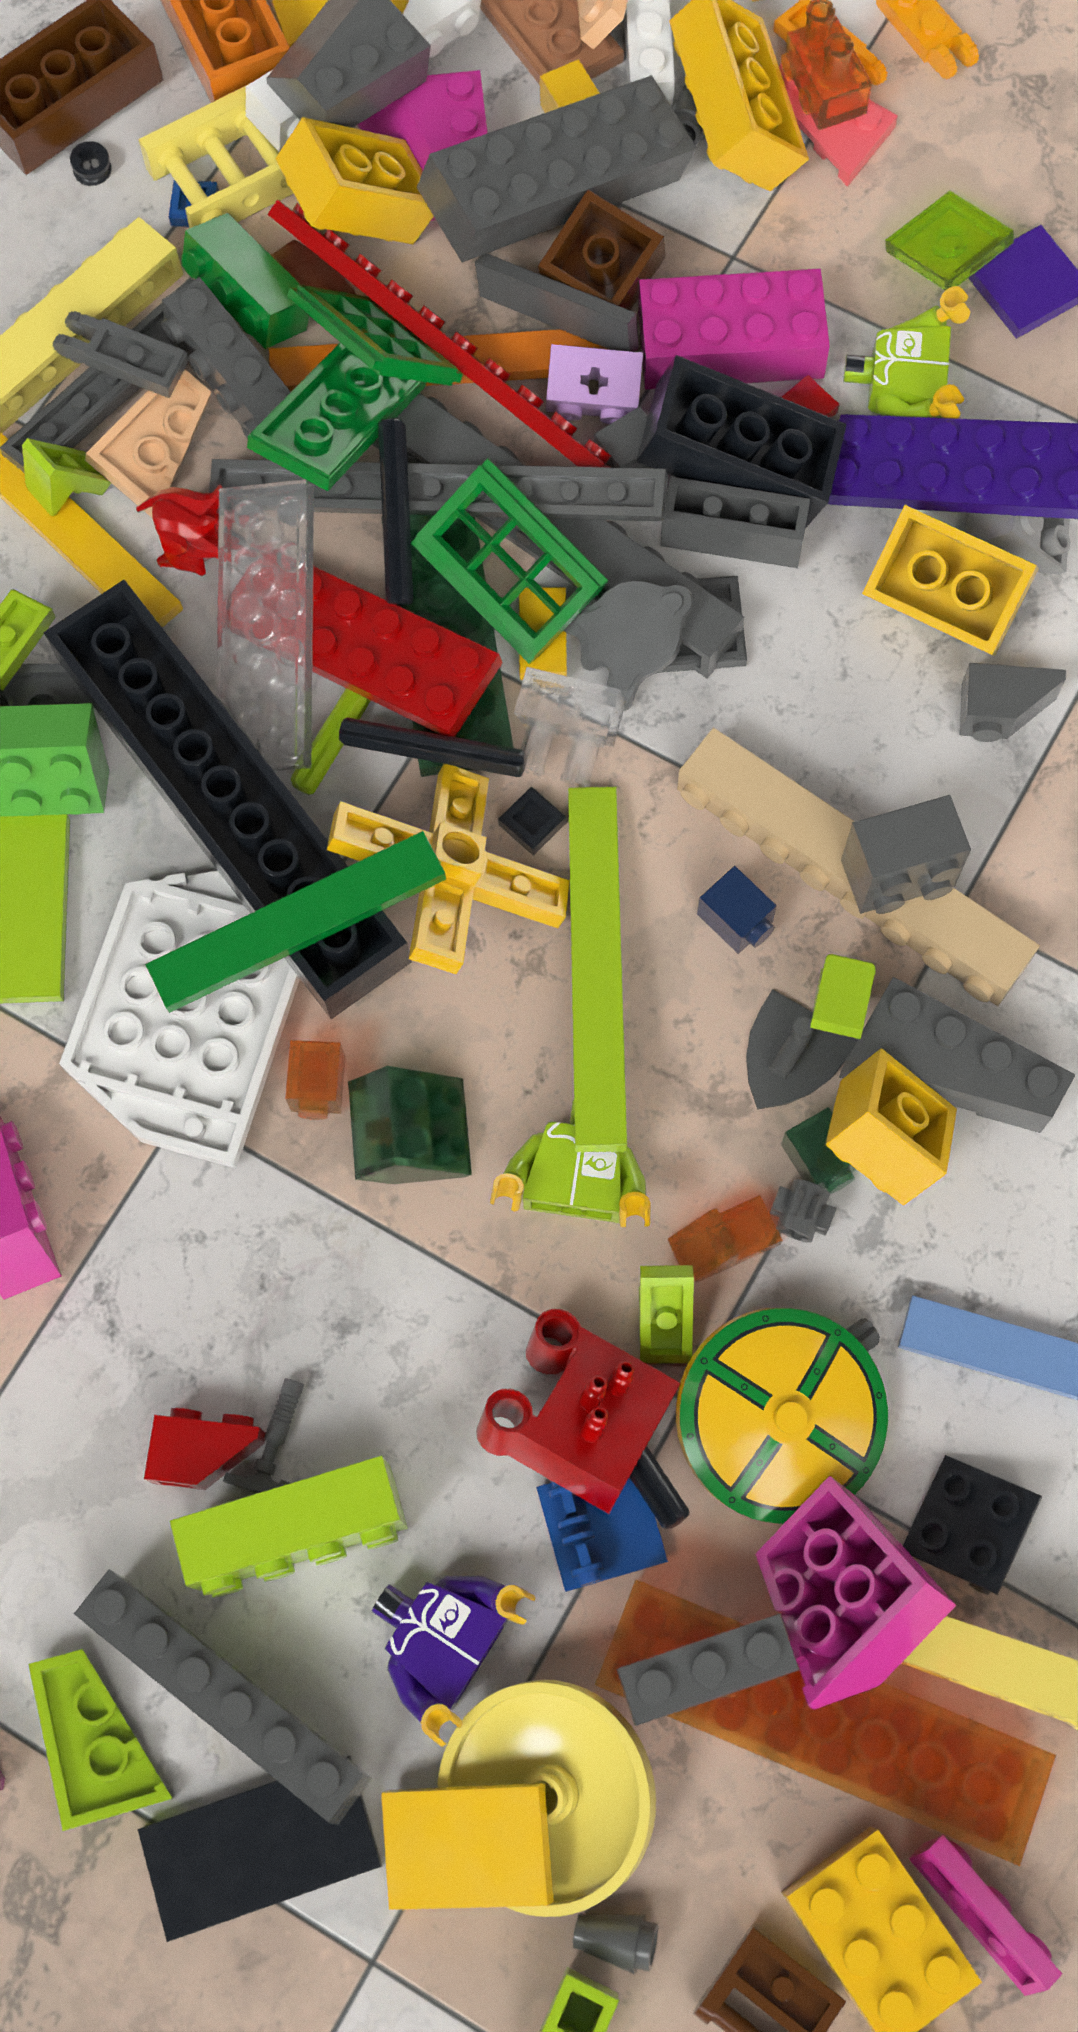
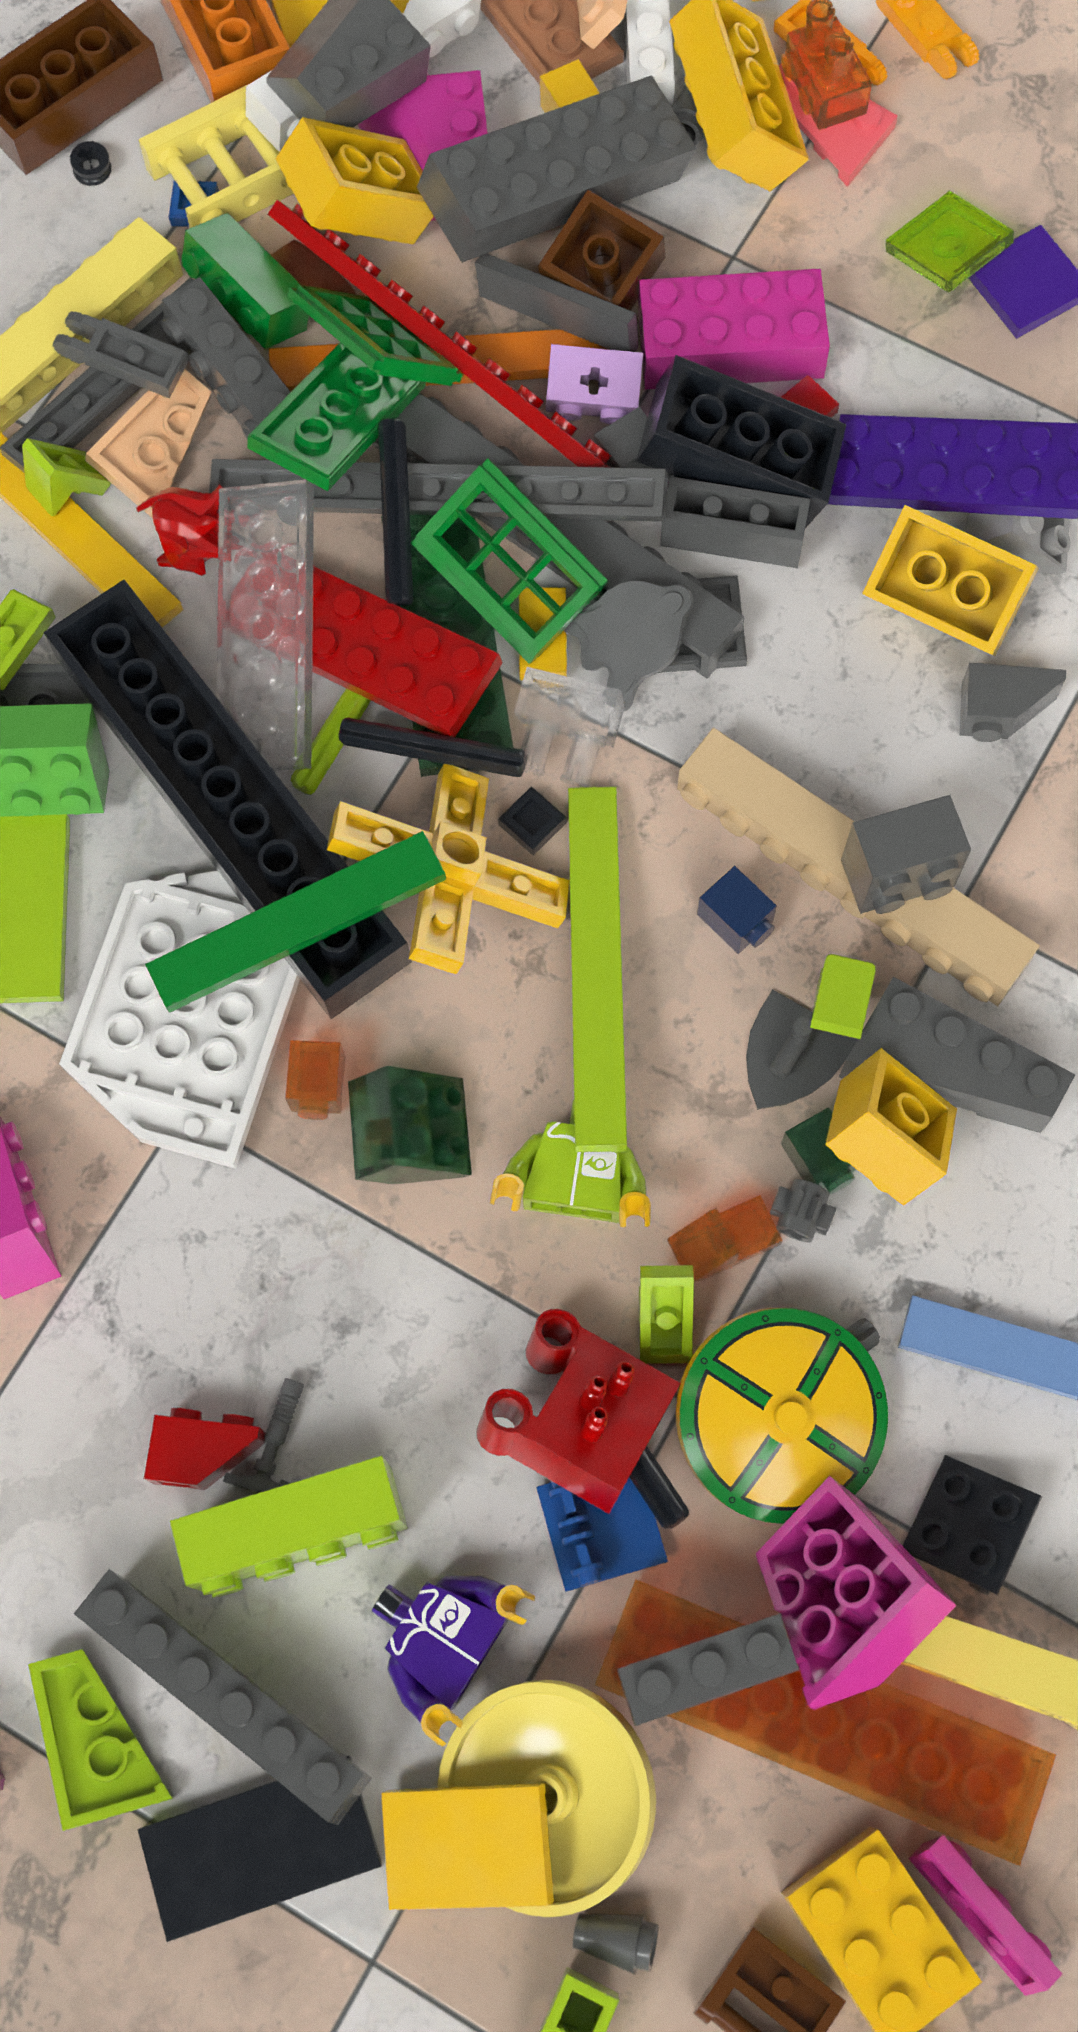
lime torso [843,286,970,419] -> none

